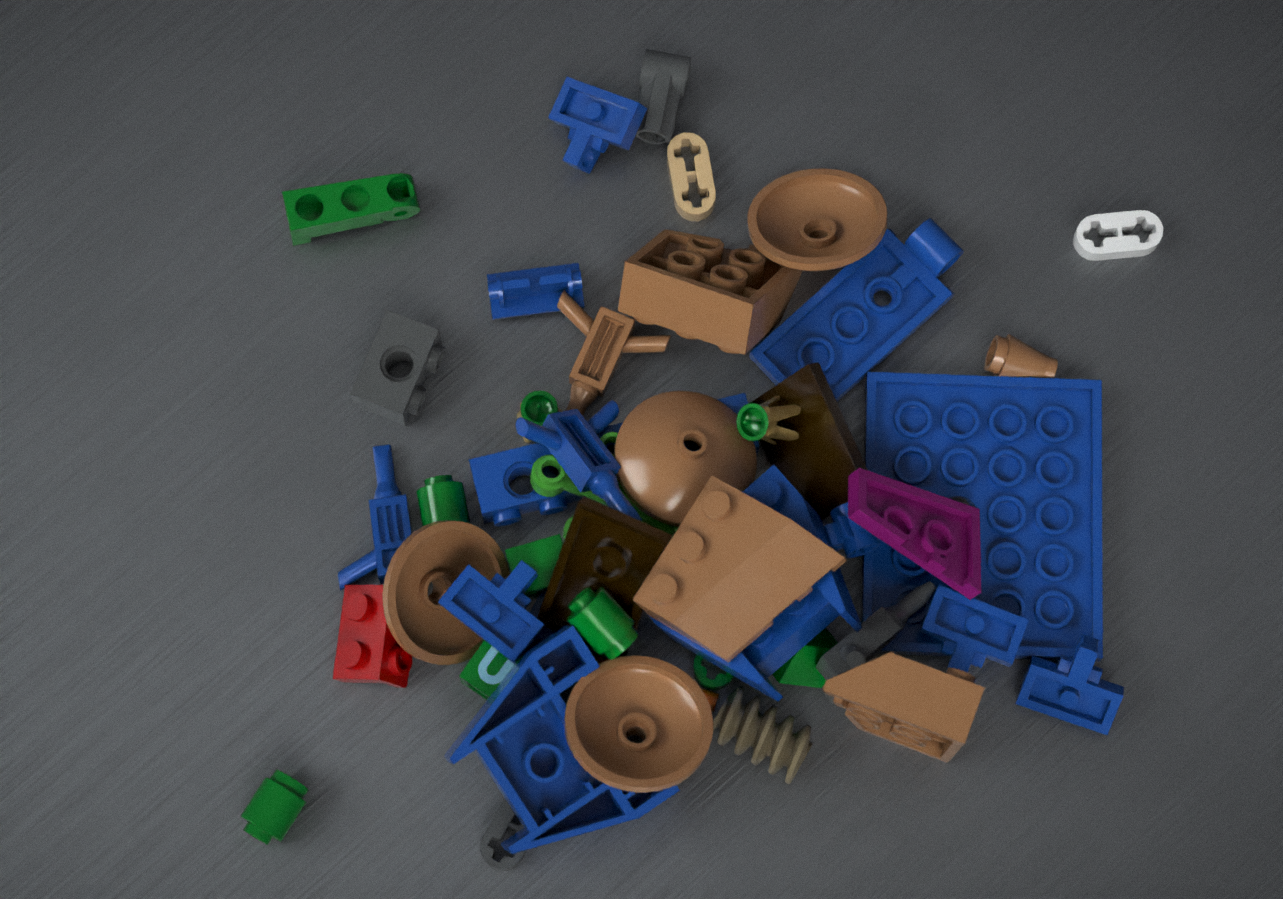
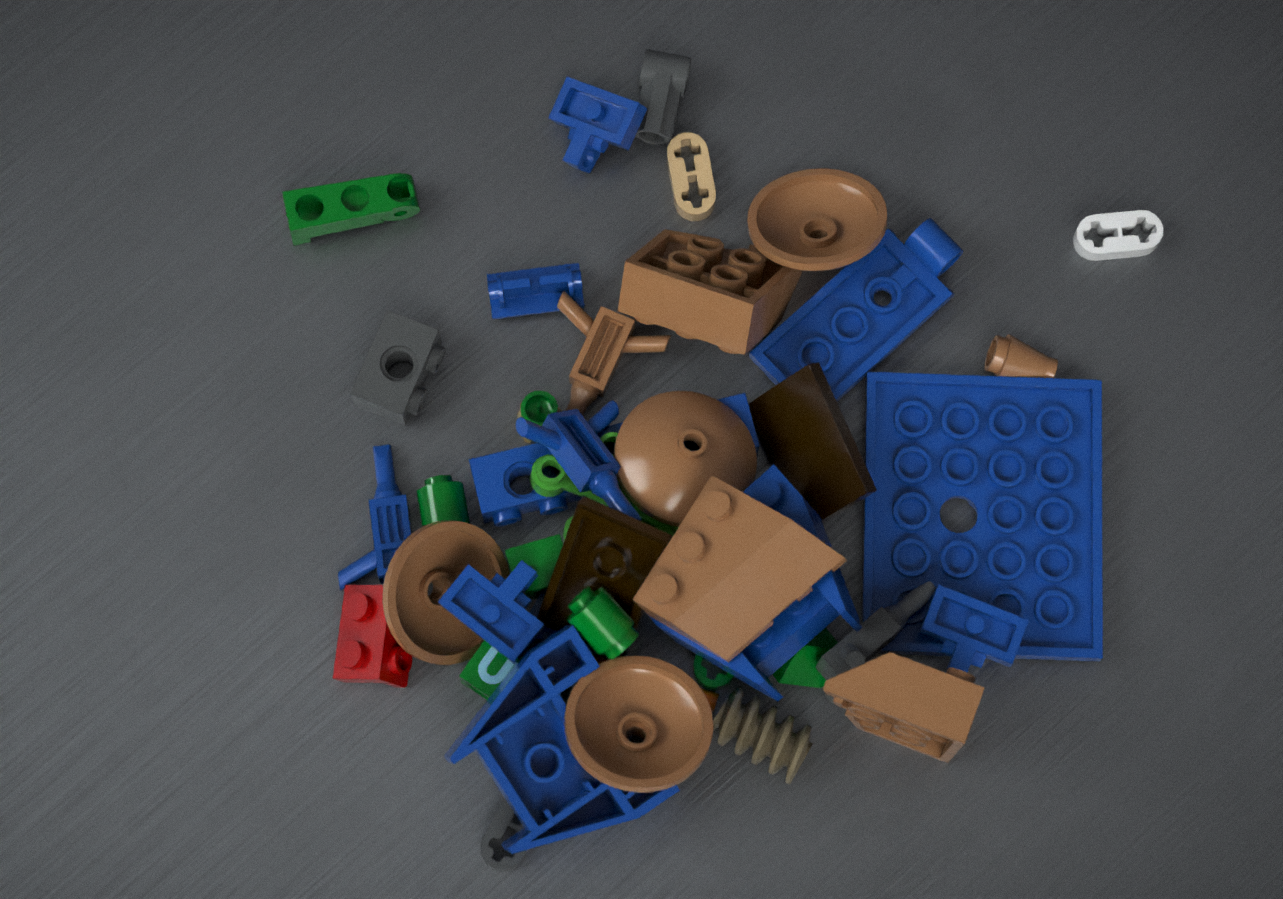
green brick [240,769,309,845] -> none
piece [736,395,801,445] -> none
blue gear [824,502,880,558] -> none
magenta wing [848,468,981,600] -> none
blue hinge [1016,634,1124,735] -> none

